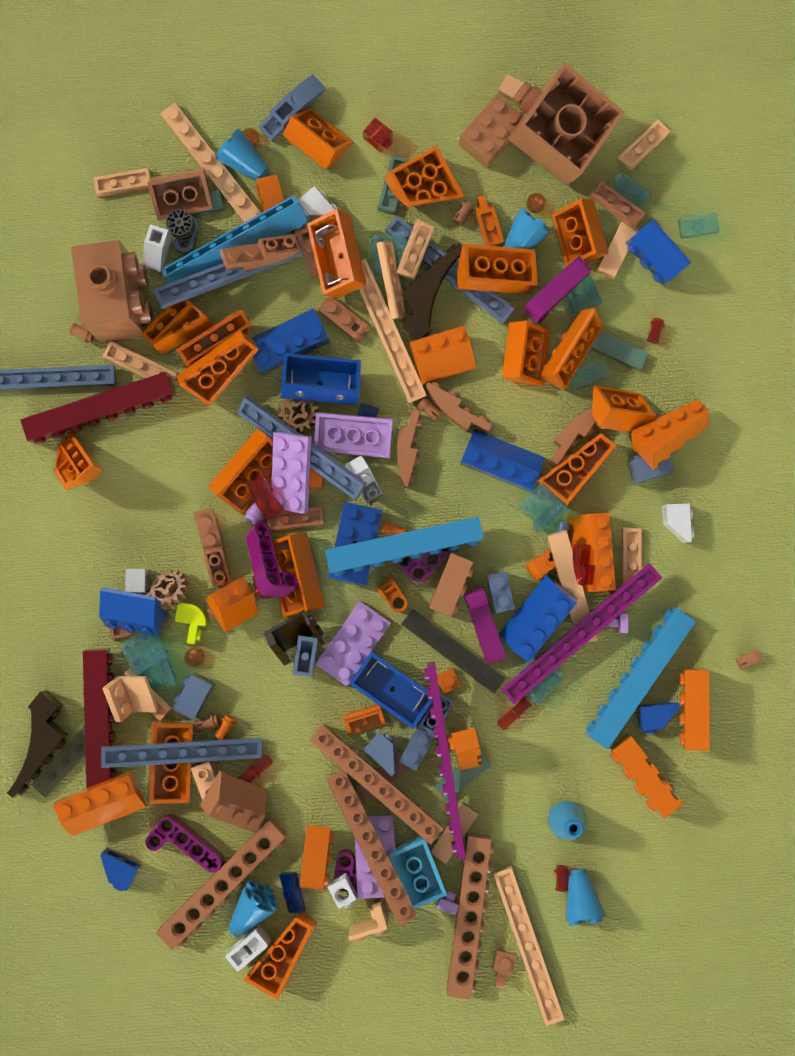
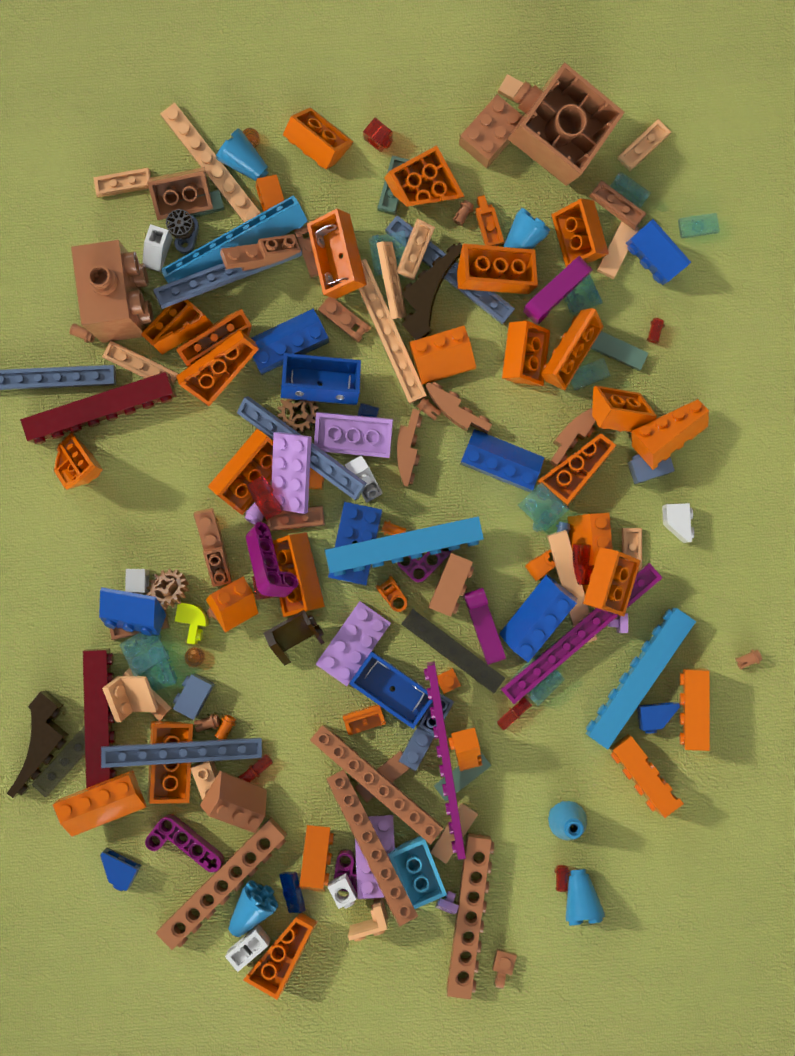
sand blue slope [258,75,326,142] -> none
sand blue slope [293,635,318,677] -> none
white slope [297,186,338,221] -> none
sand blue slope [363,732,398,777] -> none
sand blue brick [486,571,515,613] -> none
light nougat plate [493,866,564,1026] -> none
clear orange tile [526,193,546,213] -> none
none -> orange slope [583,547,641,617]

